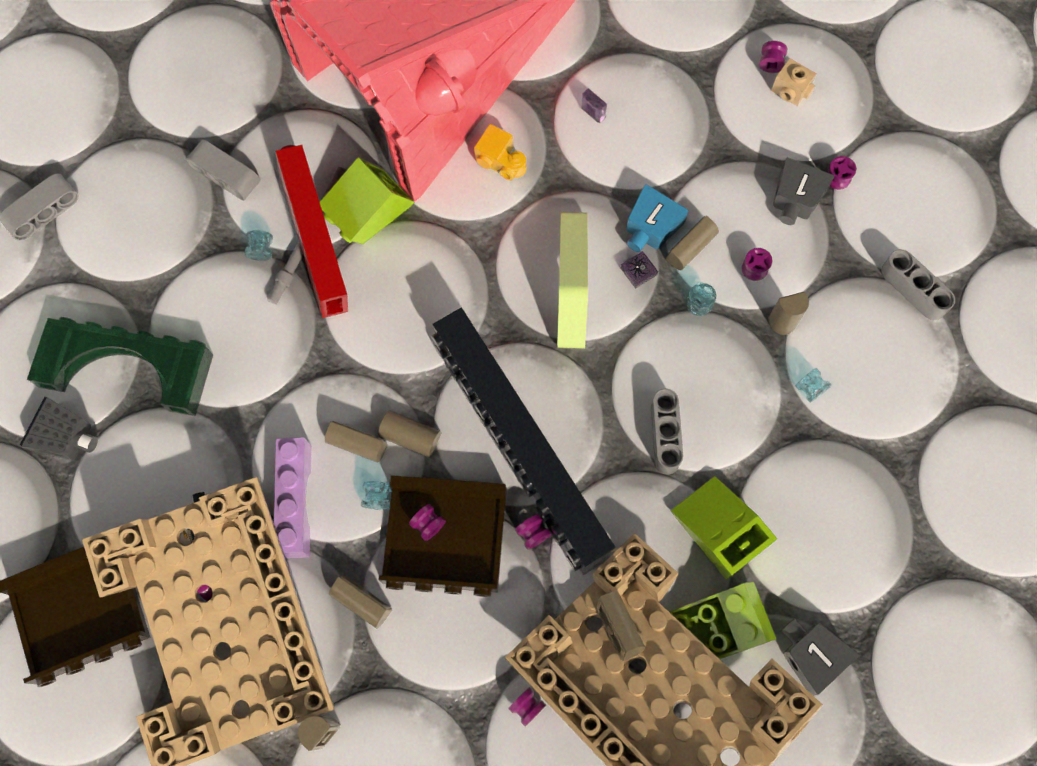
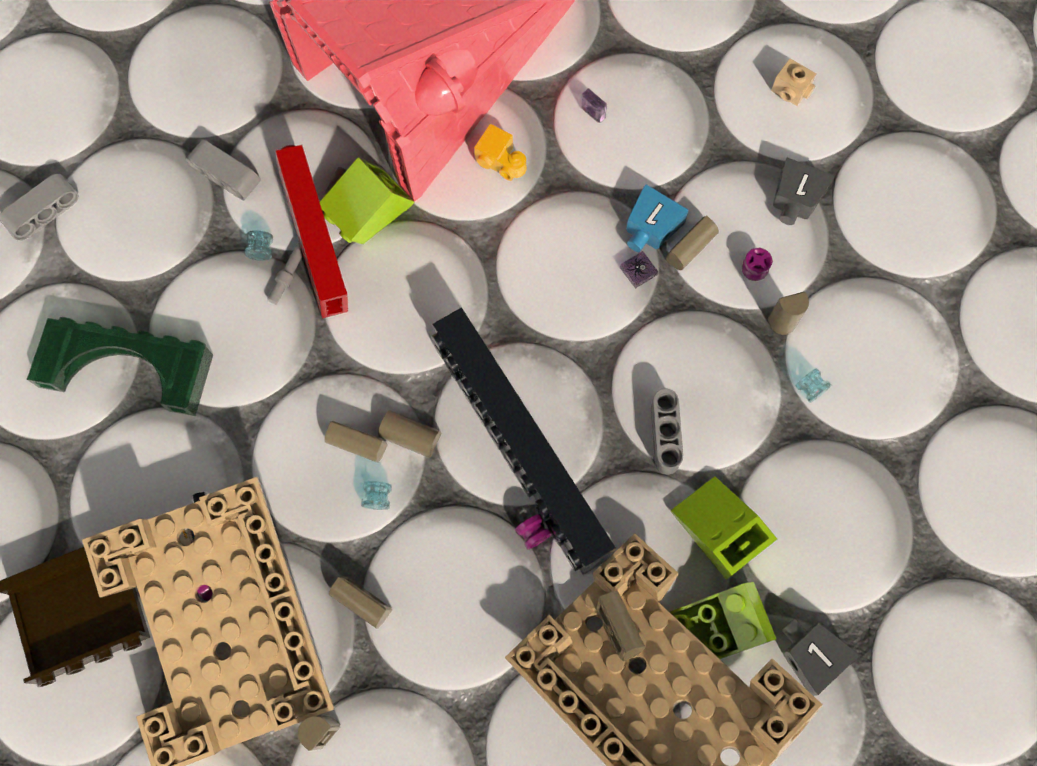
dark grey torso [20,397,98,460] -> none
lavender arch [274,437,311,558] -> none
dark brown panel [378,475,507,597] -> none
magenta wheel [409,504,446,541] -> none
magenta wheel [508,687,546,727] -> none
yellowish green beam [557,212,588,349] -> none
clear light blue wheel [686,283,716,316] -> none
magenta wheel [759,41,788,73] -> none
magenta wheel [826,156,857,190] -> none
light grey beam [881,249,955,320] -> none

